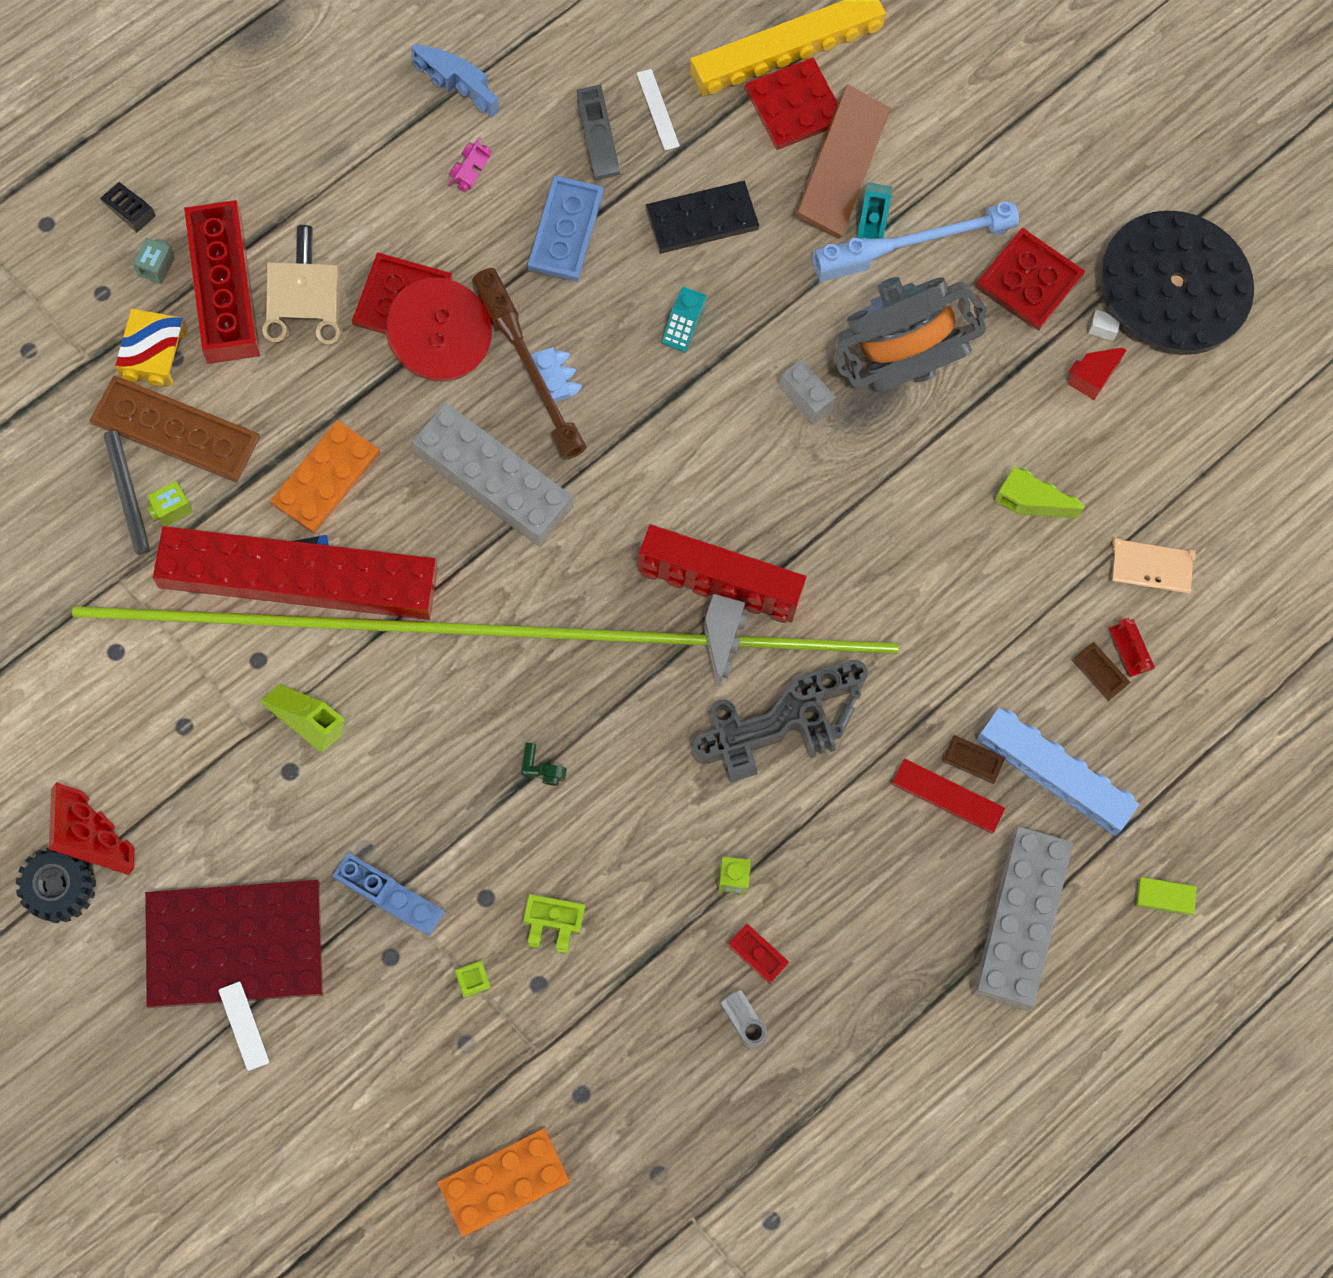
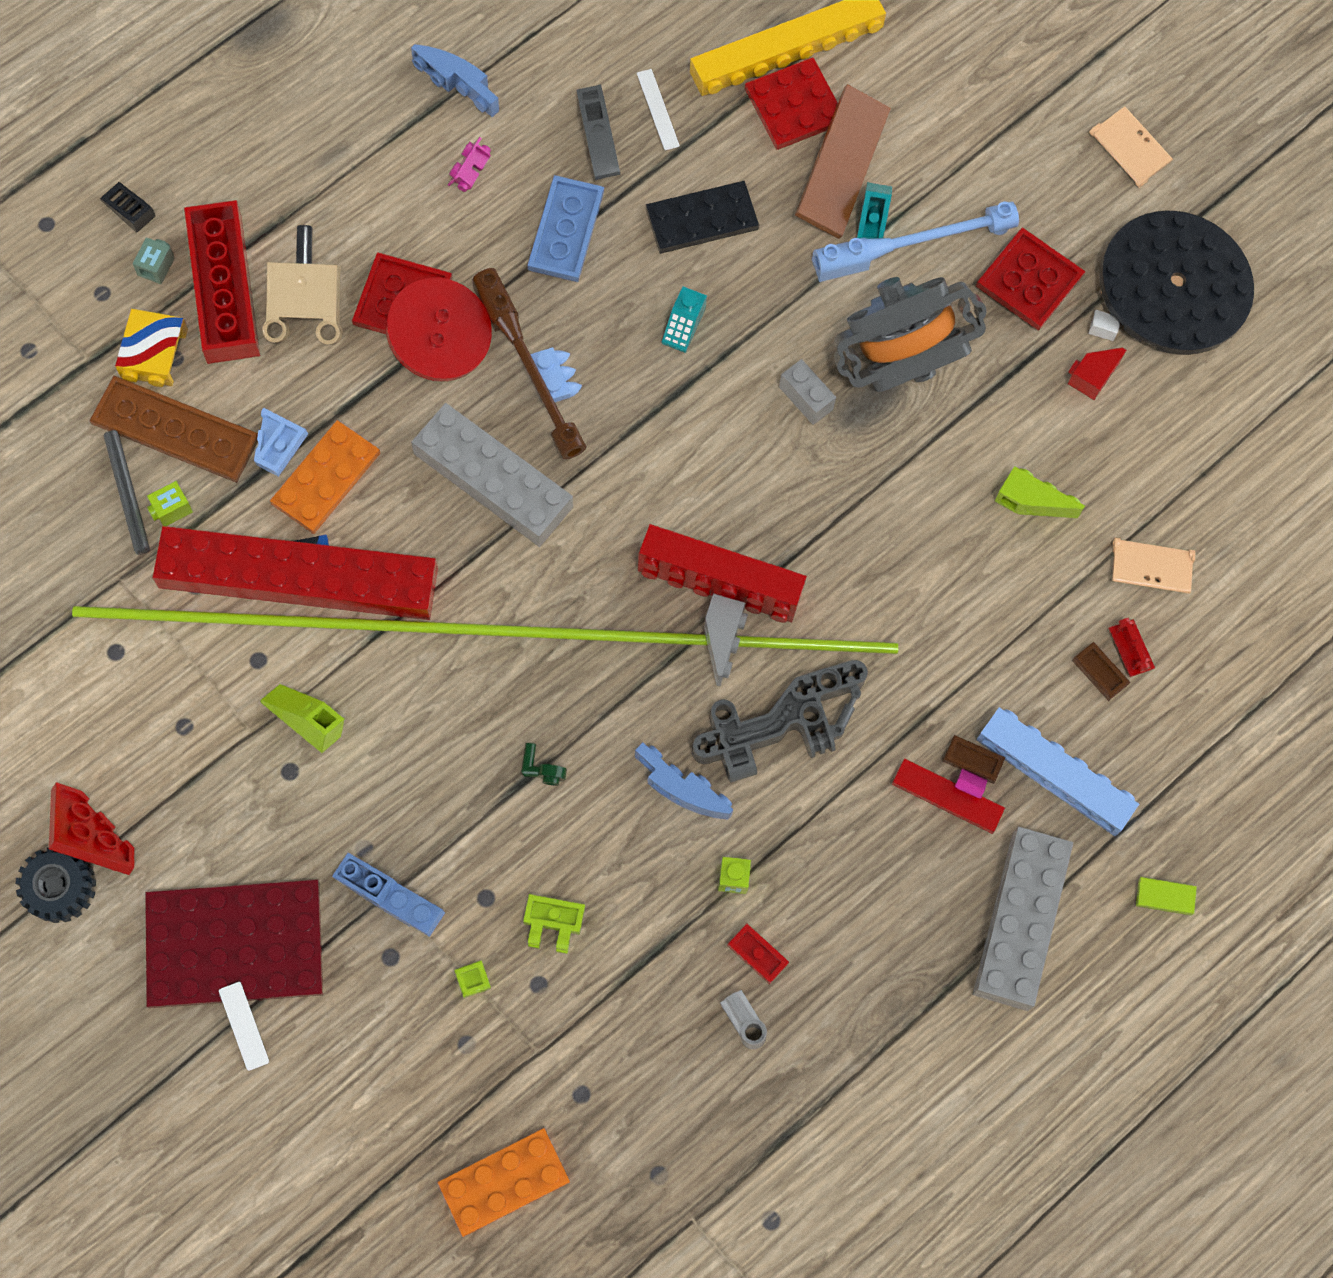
none -> light blue wing [254,408,308,477]
none -> medium blue slope [635,743,733,820]
none -> dark pink tile [955,769,988,798]
none -> light nougat door [1089,107,1173,188]

